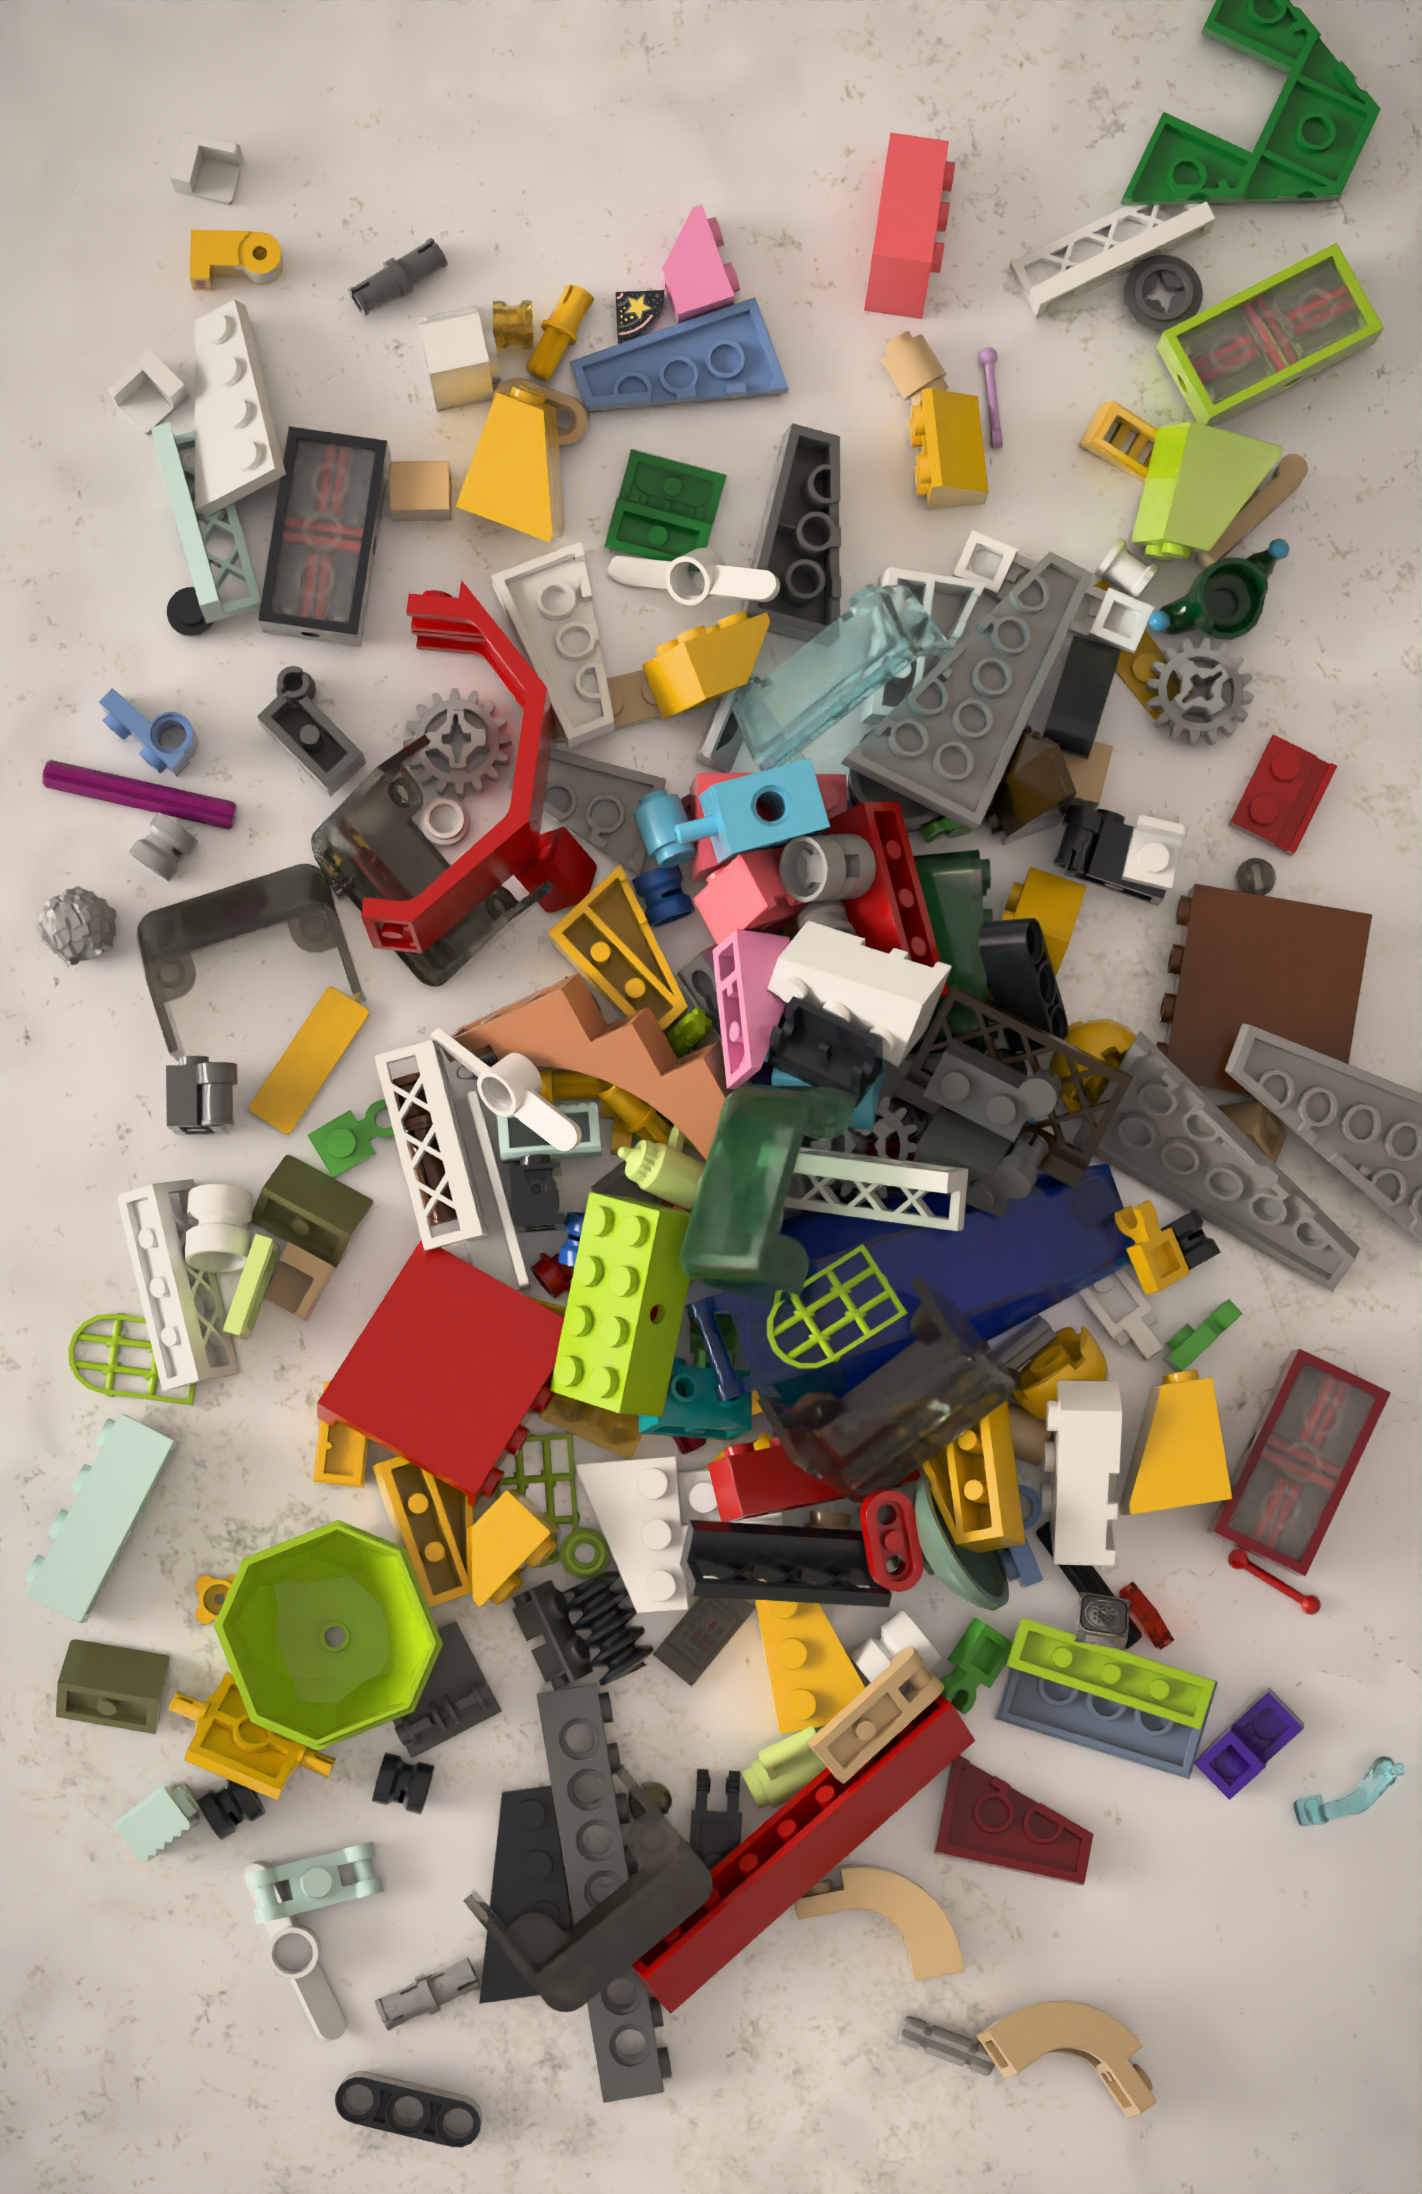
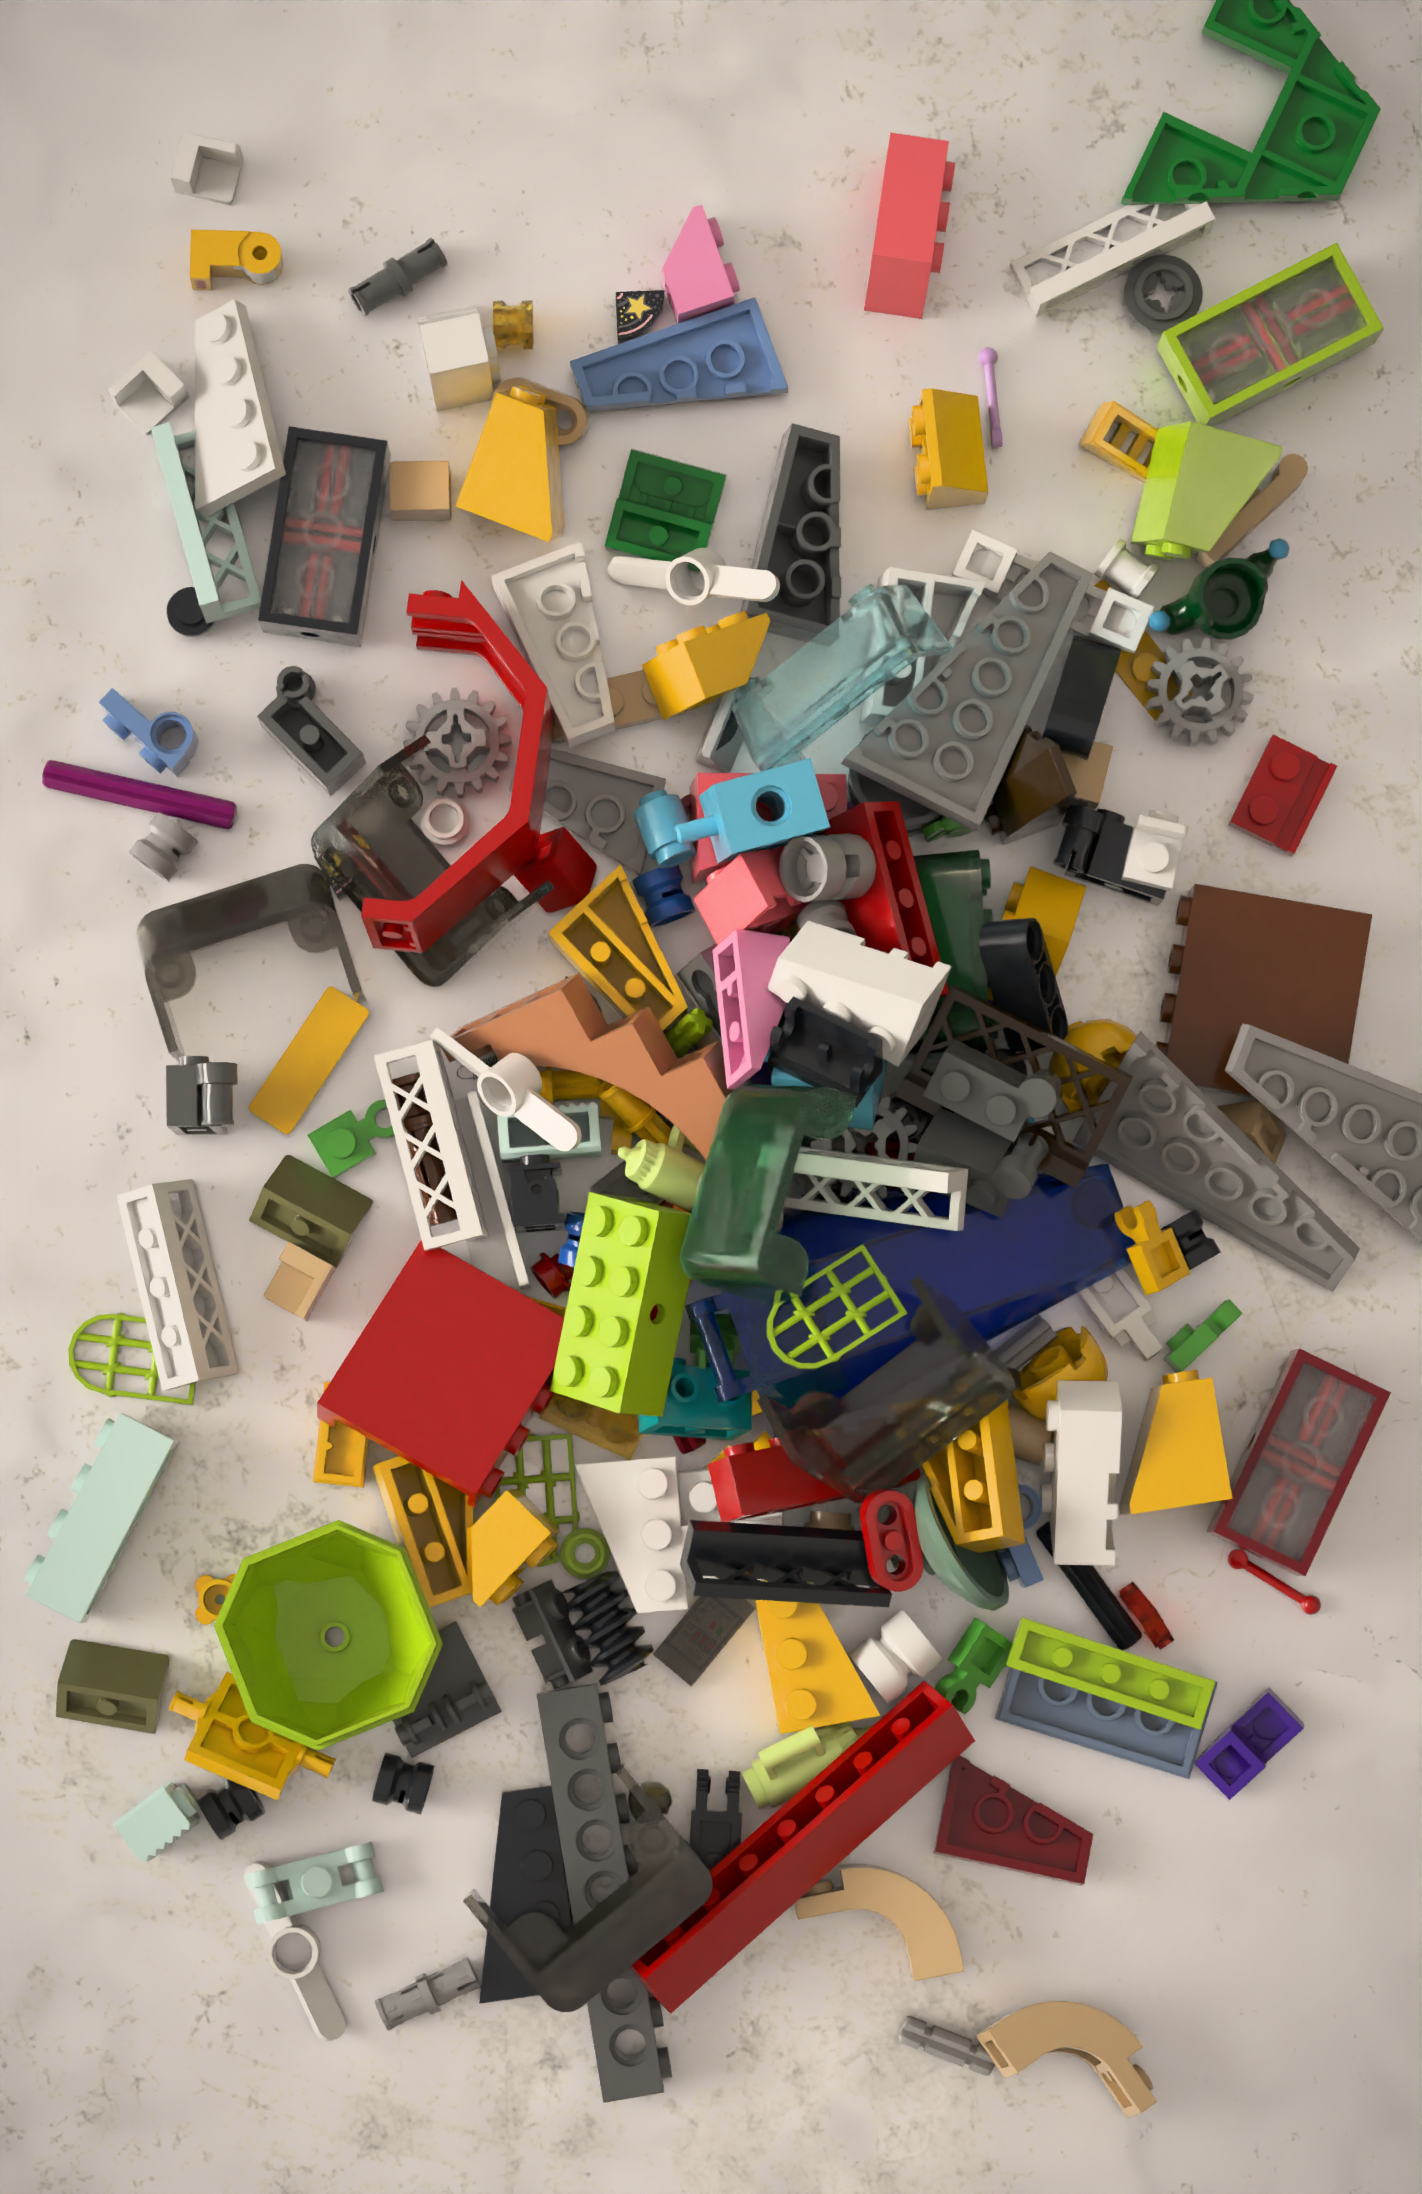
light grey piece [37,886,117,967] -> none
white wheel [185,1184,253,1273] -> none
yellowish green tile [223,1234,281,1340] -> none
black beam [335,2071,483,2148] -> none
yellow axle [526,284,594,381] -> none
tan plate [806,1646,944,1784] -> none
tan brick [880,331,949,406] -> none
clear tile [1074,1592,1130,1650] -> none
clear smoke hinge [1234,858,1276,896] -> none
clear light blue piece [1293,1756,1405,1827] -> none

